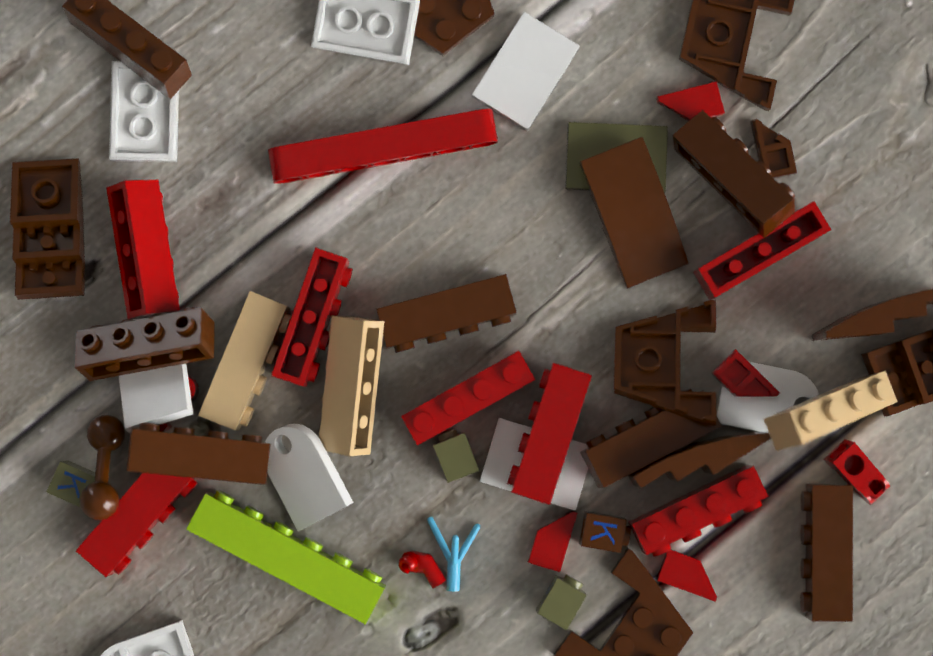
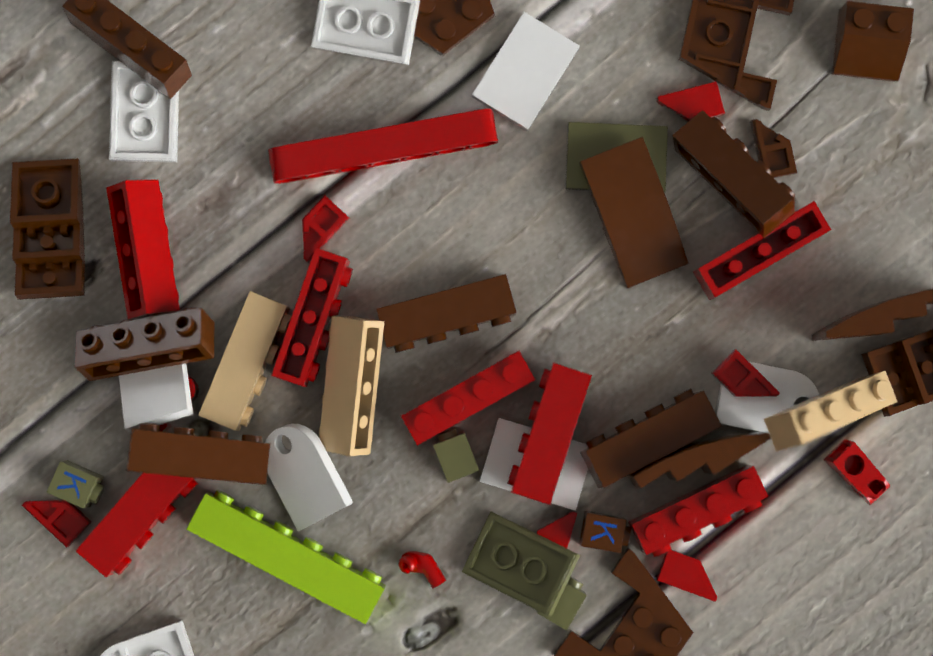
reddish brown piece [80,415,125,520] -> none
medium azure plant [427,517,480,592] -> none
reddish brown wing [614,300,716,426] -> none
reddish brown brick [800,484,853,622] -> none
none -> red tile [22,500,92,547]
none -> red tile [302,195,350,263]
none -> olive tile [462,511,580,617]
none -> reddish brown slope [832,1,914,82]

